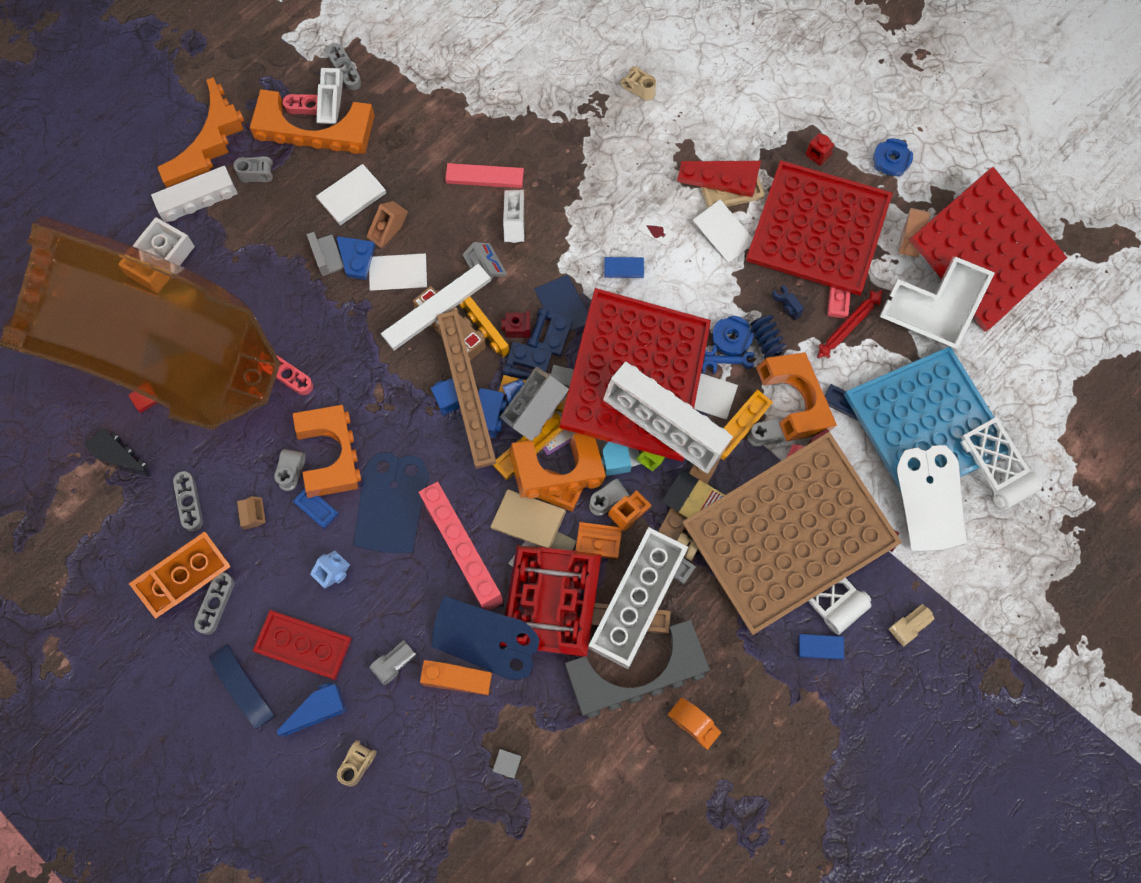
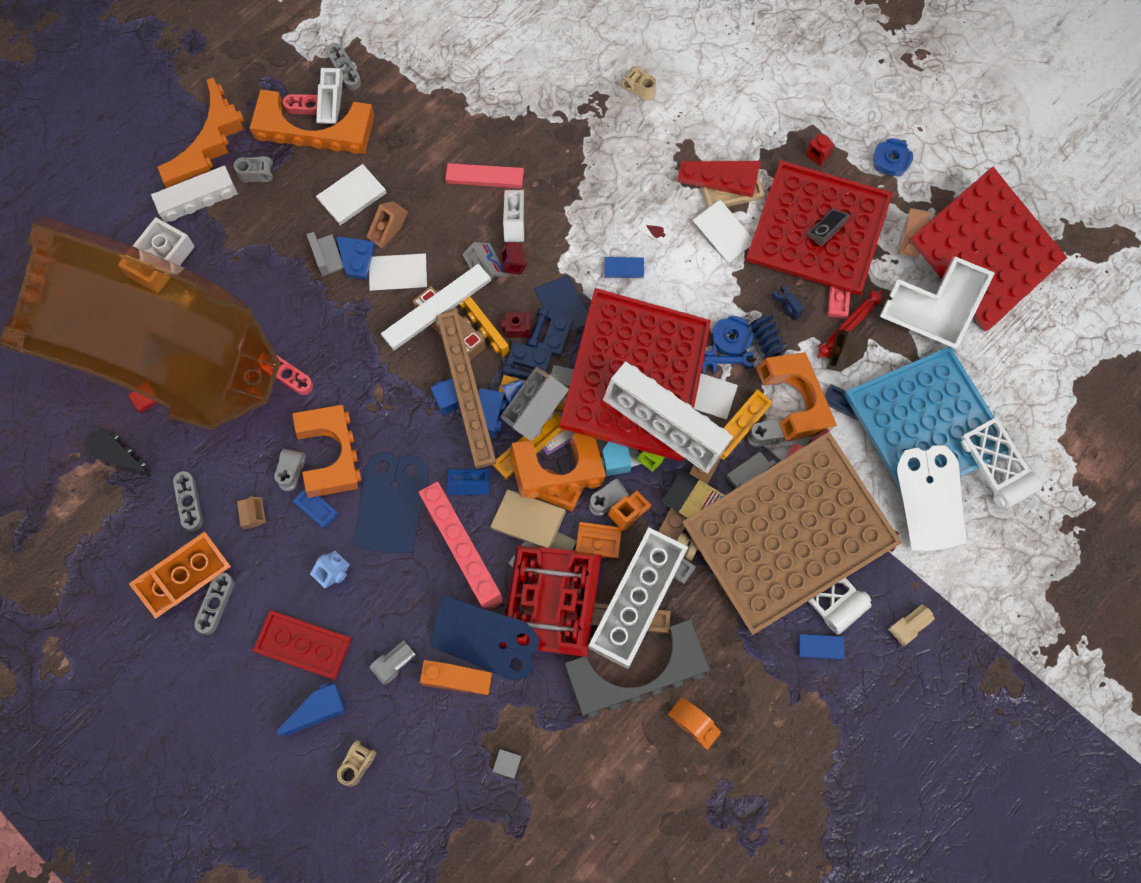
dark blue slope [209,644,275,729] -> none
none -> blue slope [446,469,490,495]
none -> dark red brick [500,242,528,275]
none -> light grey panel [726,452,776,489]
none -> slope [807,209,850,247]
none -> dark brown slope [827,330,869,372]

